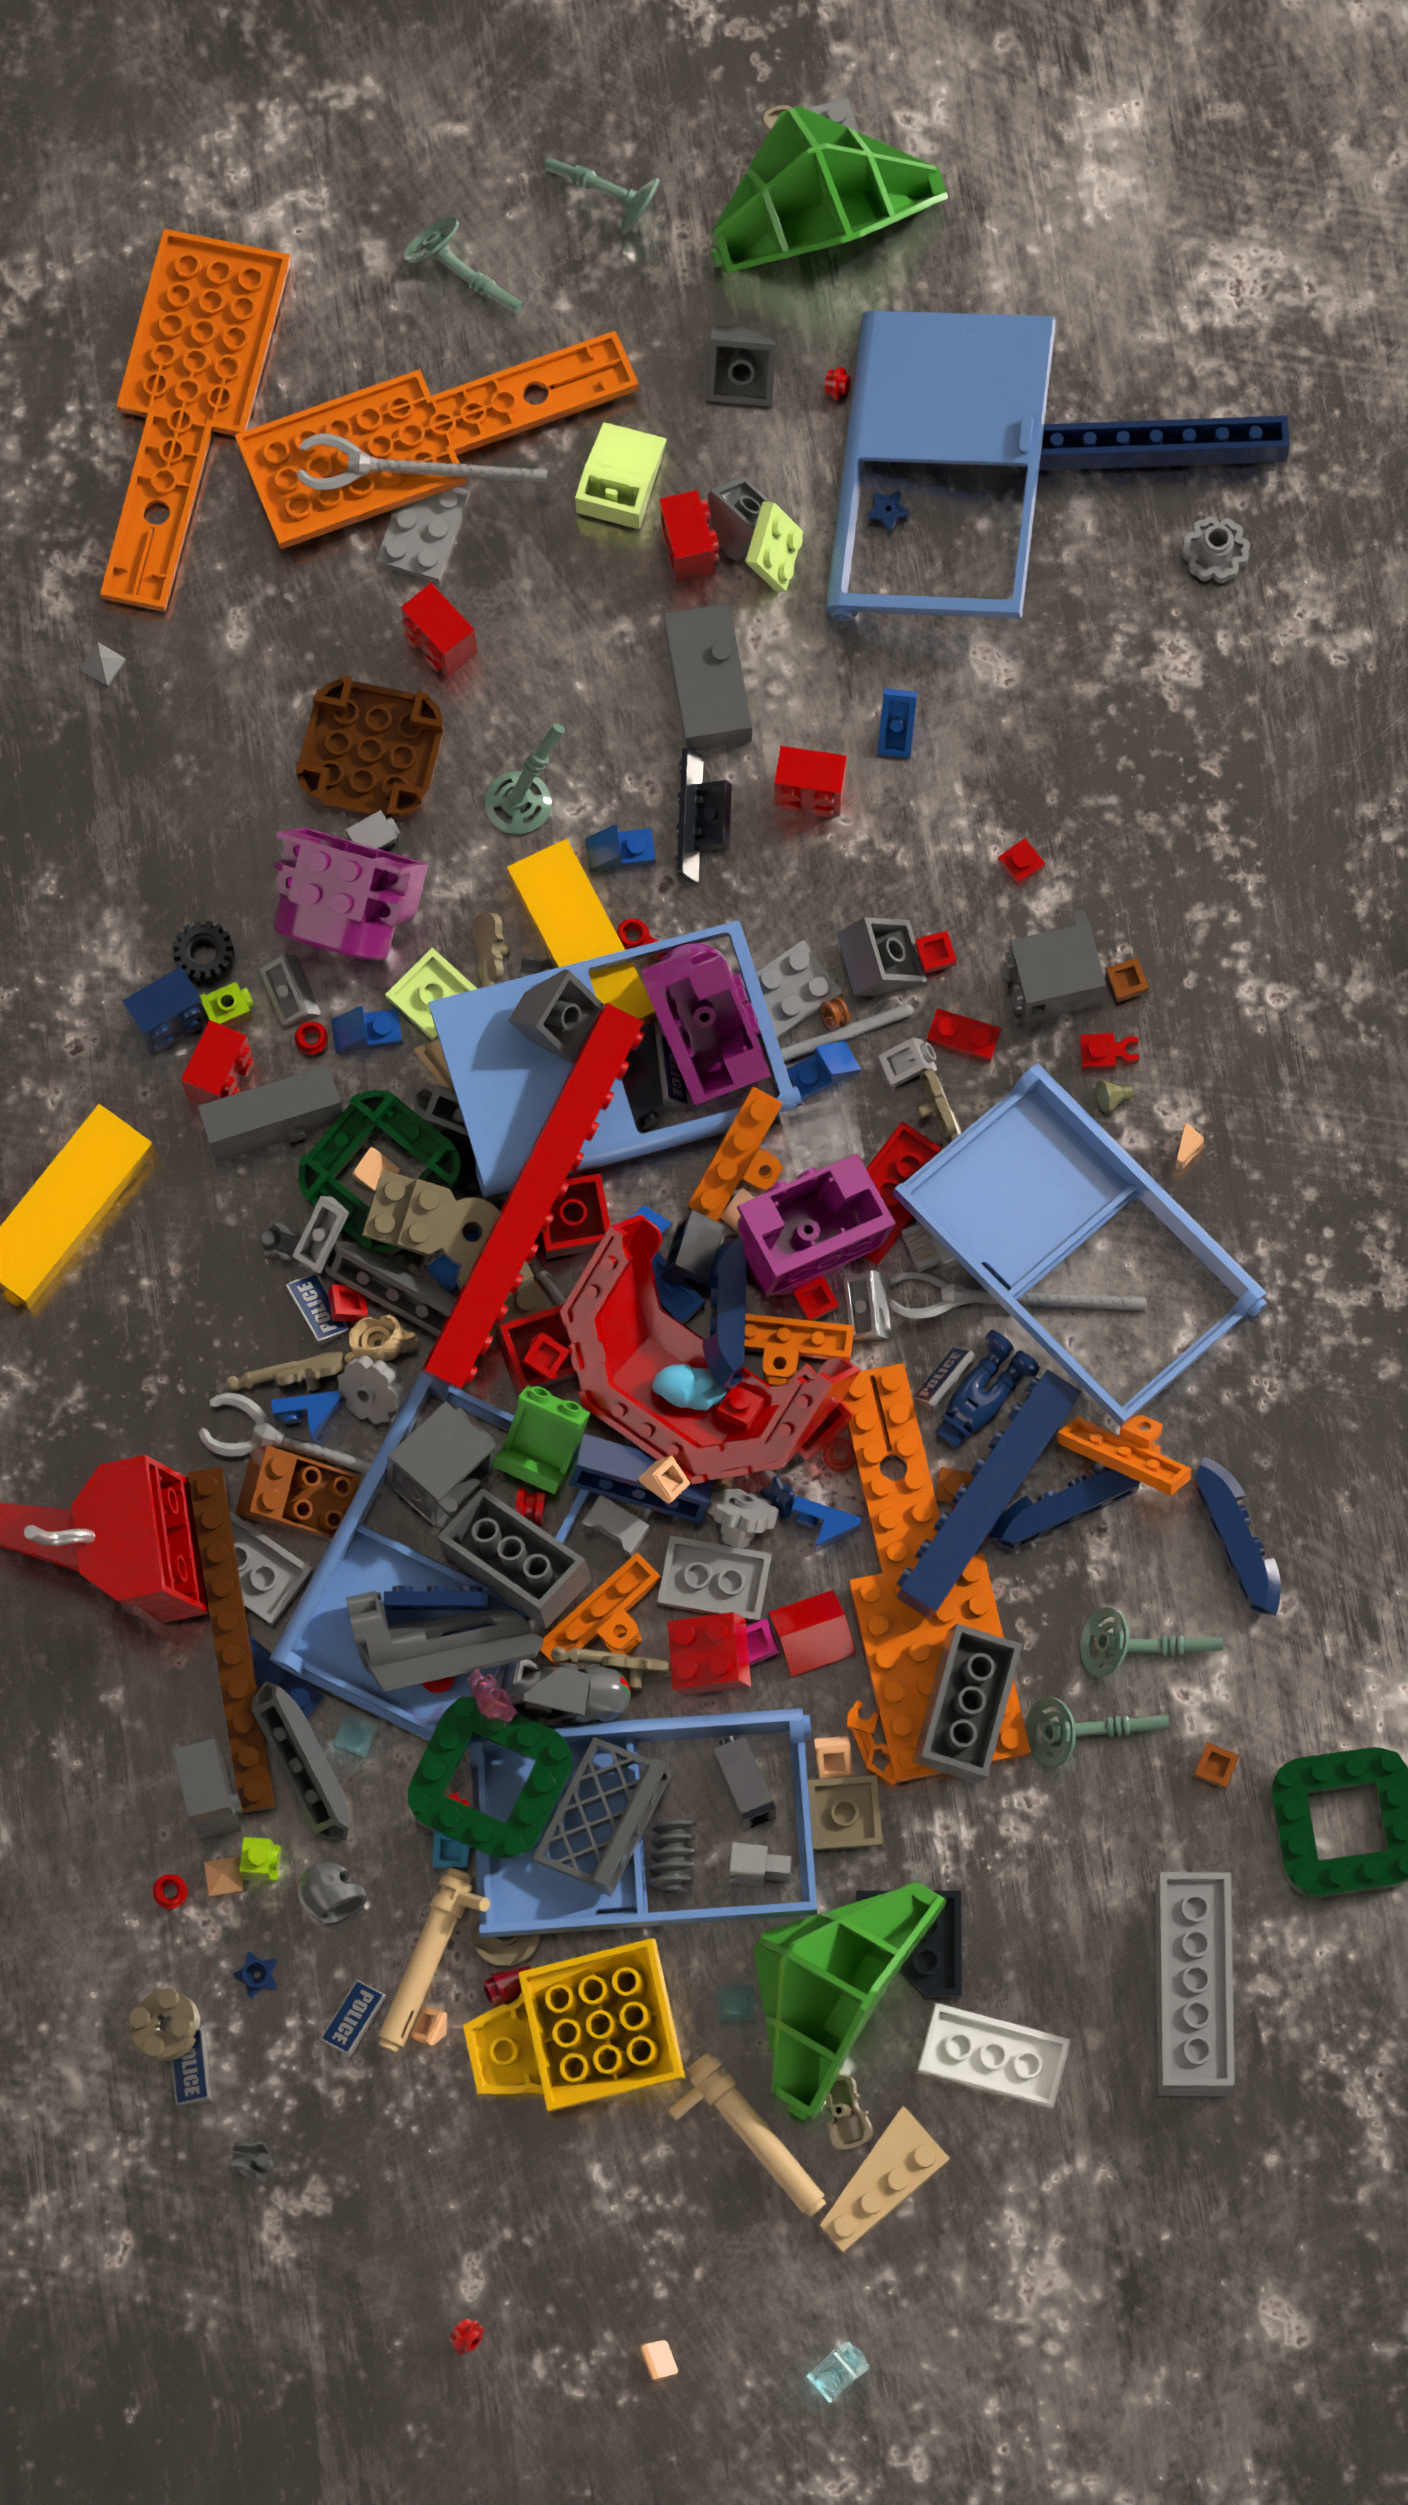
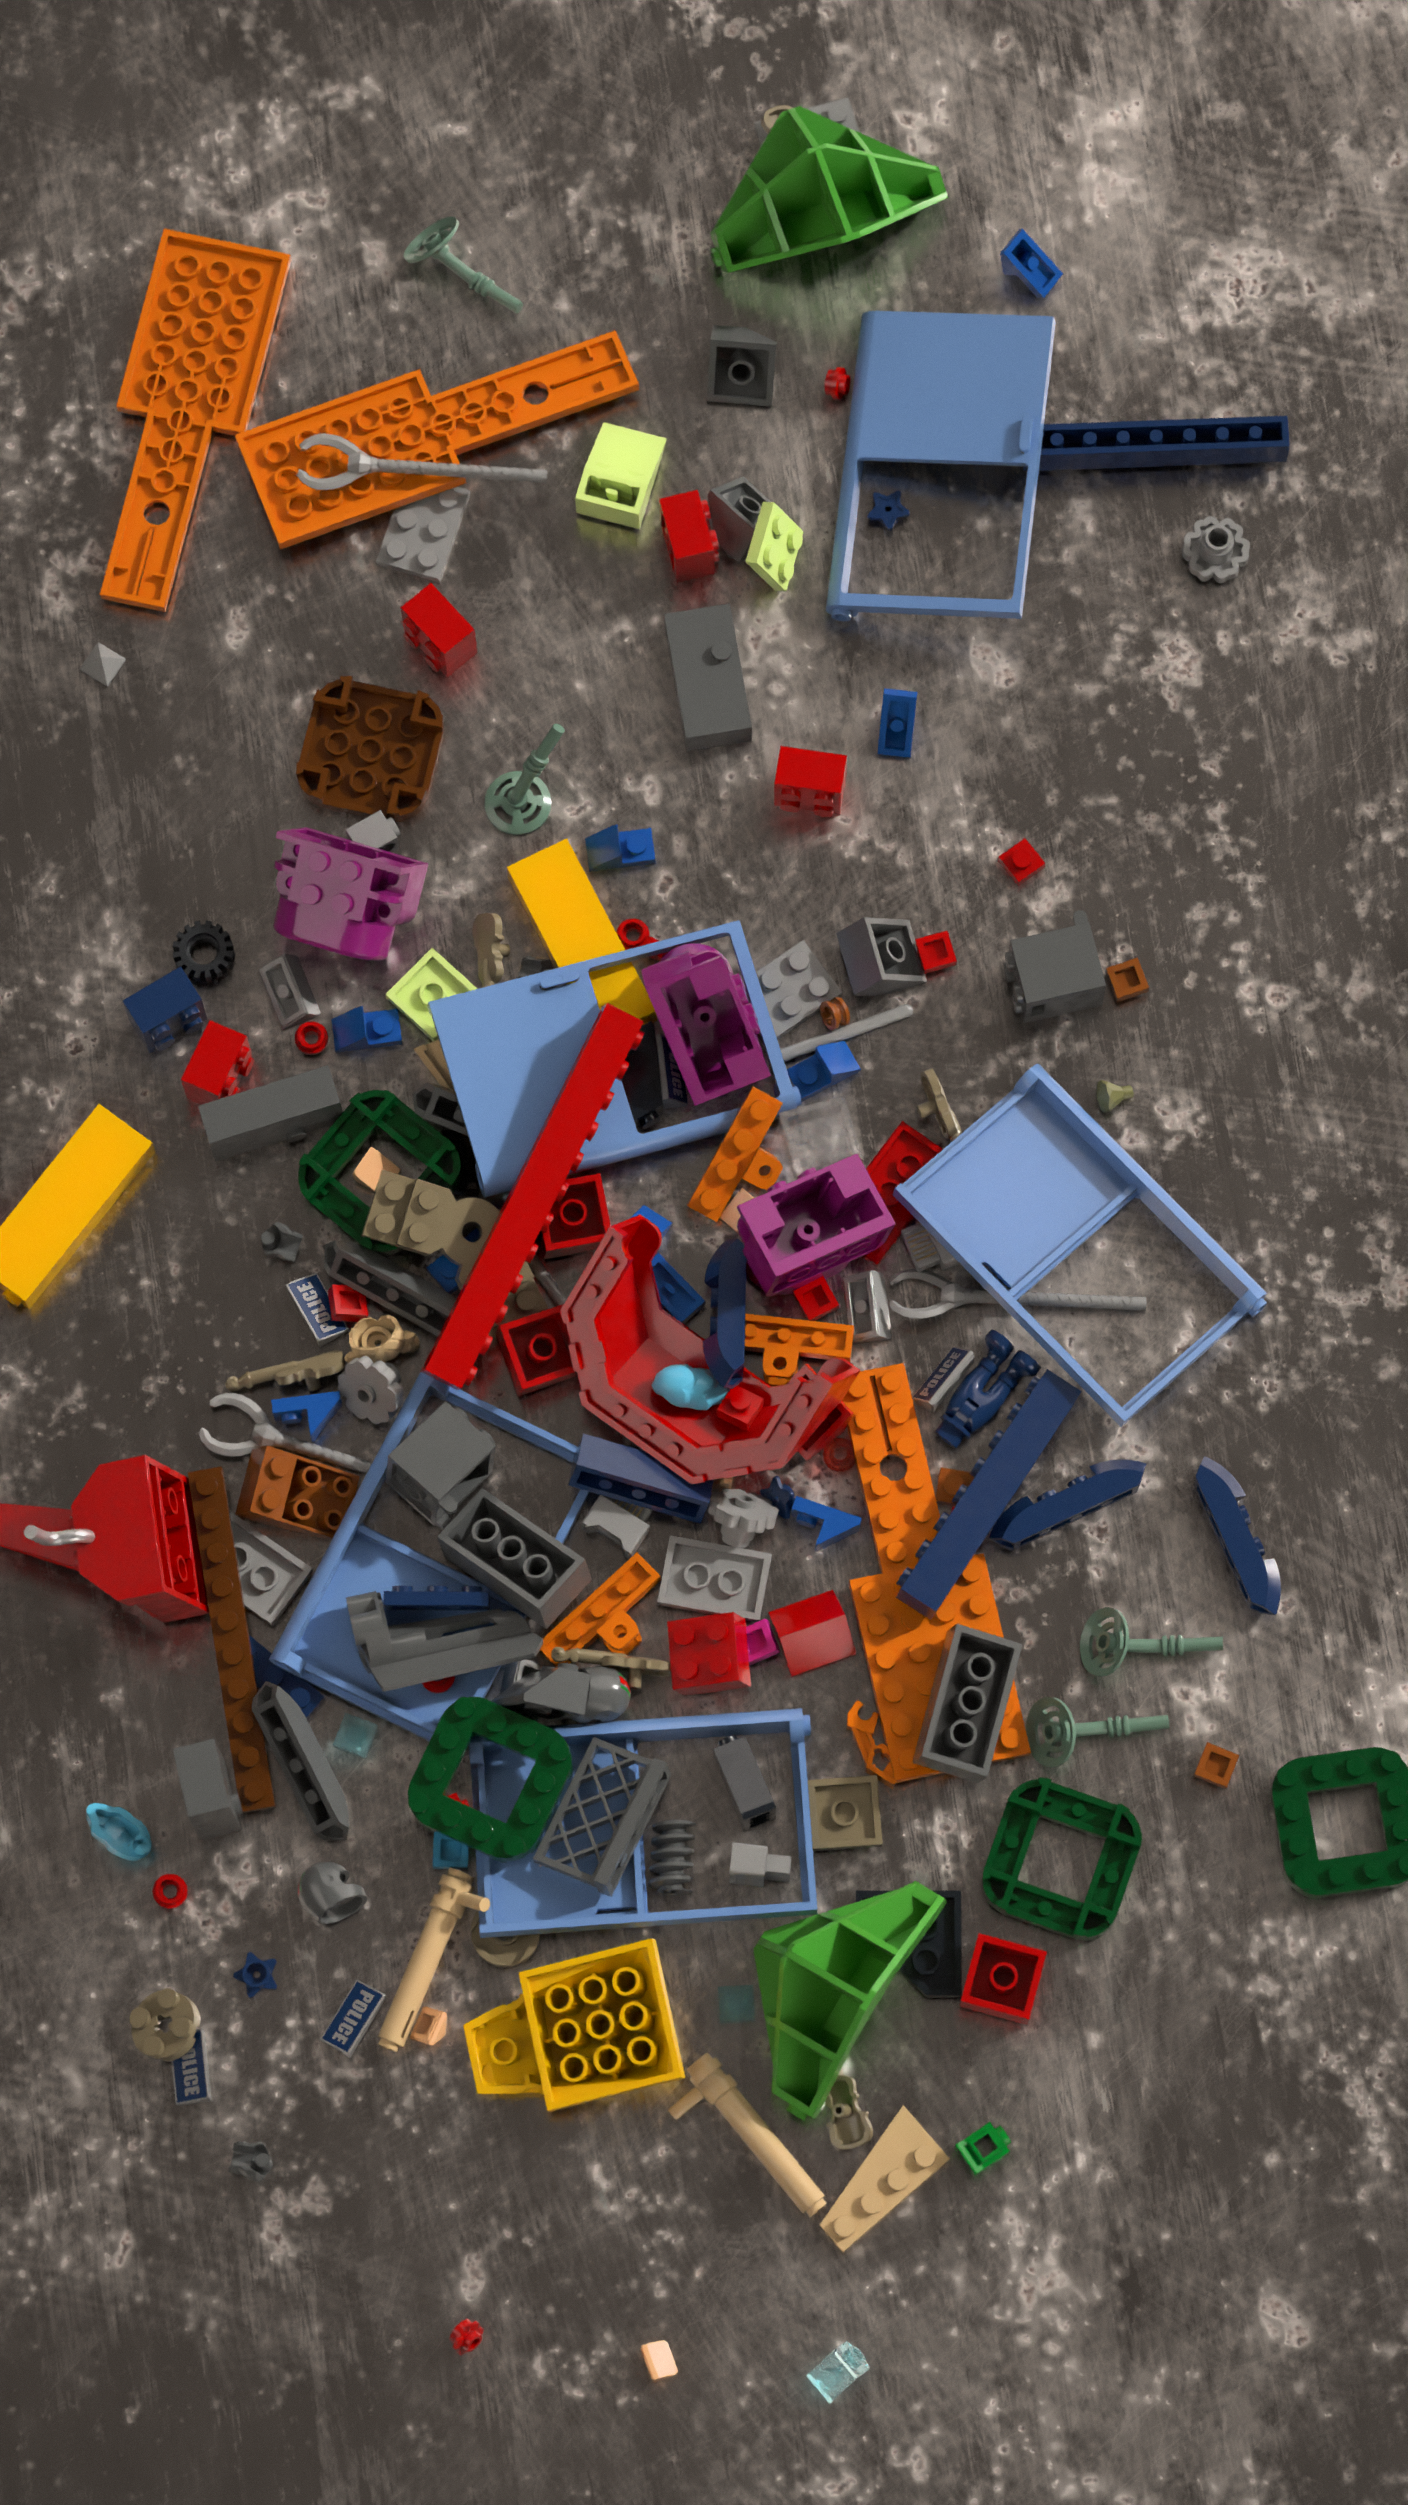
lime brick [199,981,254,1028] -> none
light nougat slope [204,1856,244,1897] -> none
lime brick [240,1837,281,1881] -> none
light grey slope [292,1196,349,1273] -> none
clear pink plate [467,1668,517,1722] -> none
dark red cone [482,1965,531,2007] -> none
bright green panel [492,1385,591,1495] -> none
dark grey slope [508,969,604,1064] -> none
red wheel [515,1488,546,1526] -> none
red plate [521,1332,570,1381] -> none
sand green dish [544,158,660,235] -> none
light nougat slope [638,1455,690,1503] -> none
black hinge [661,1210,725,1290] -> none
black bracket [675,747,732,883] -> none
light nougat slope [814,1736,853,1779] -> none
light grey bracket [878,1038,937,1087] -> none
white tile [917,2003,1071,2109] -> none
red plate [926,1008,1001,1062] -> none
orange plate [1057,1415,1191,1496] -> none
red plate [1080,1033,1140,1070] -> none
light grey brick [1155,1872,1235,2096] -> none
light nougat slope [1175,1122,1204,1171] -> none
none -> medium azure arm [86,1803,152,1861]
none -> green window [954,2122,1012,2178]
none -> red brick [959,1933,1047,2025]
none -> dark green plate [982,1777,1142,1940]
none -> blue slope [1000,229,1063,298]

